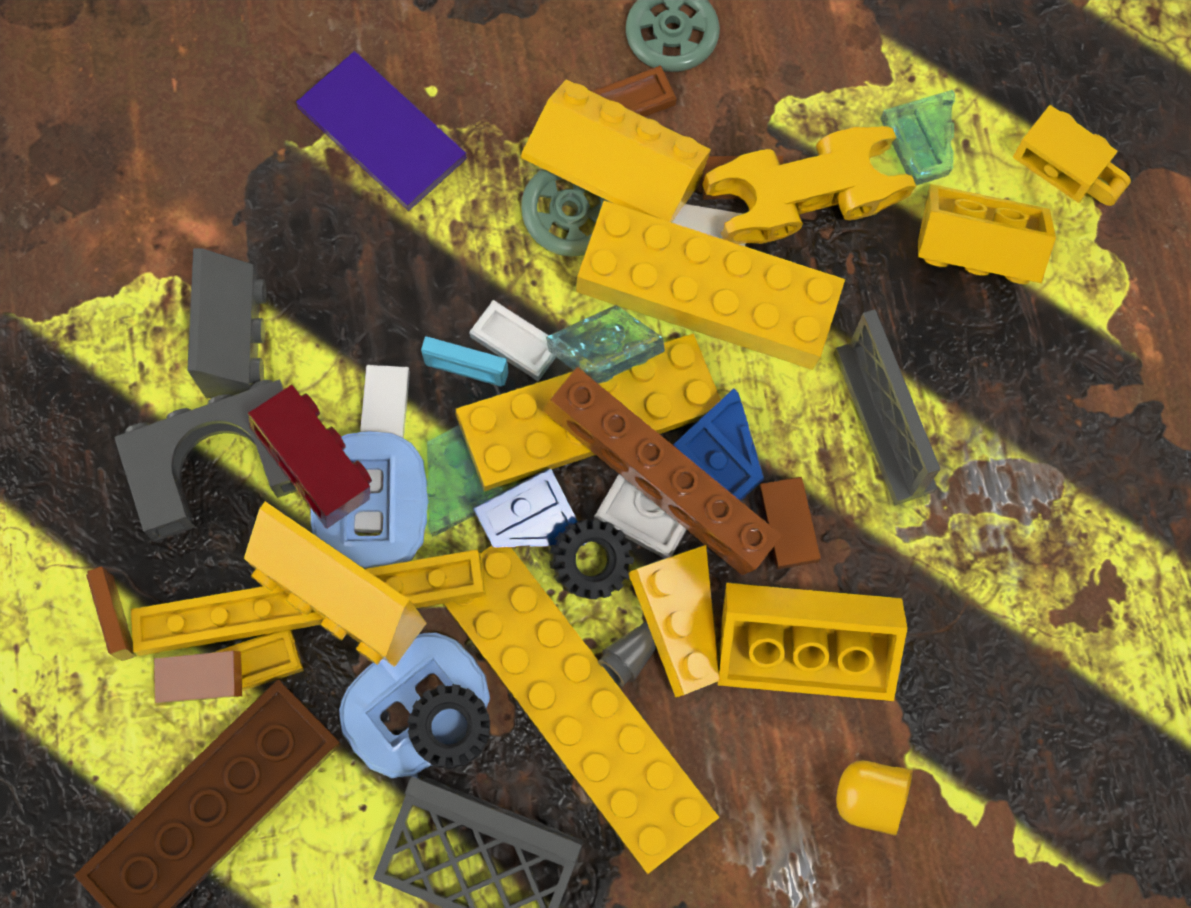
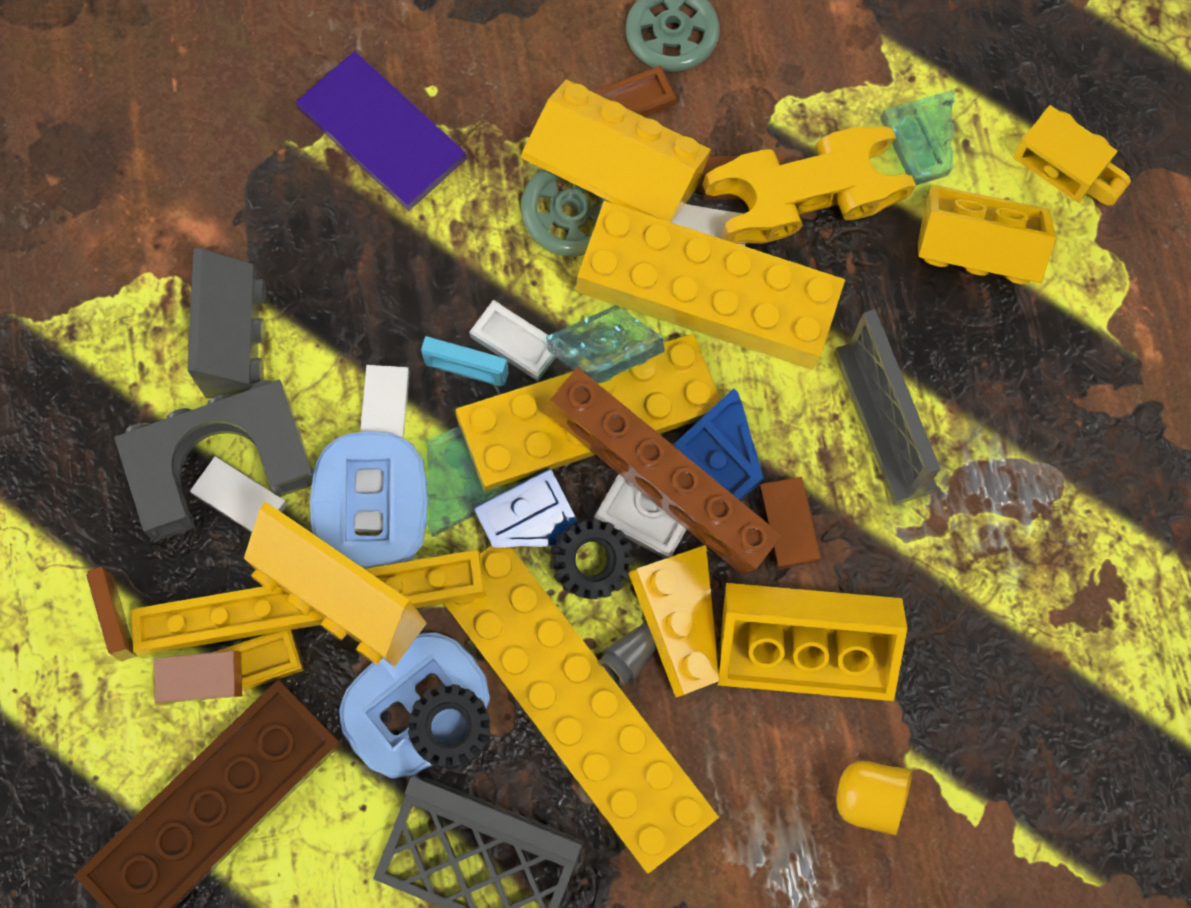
dark red brick [248,385,372,529] -> none
none -> white tile [190,457,288,532]

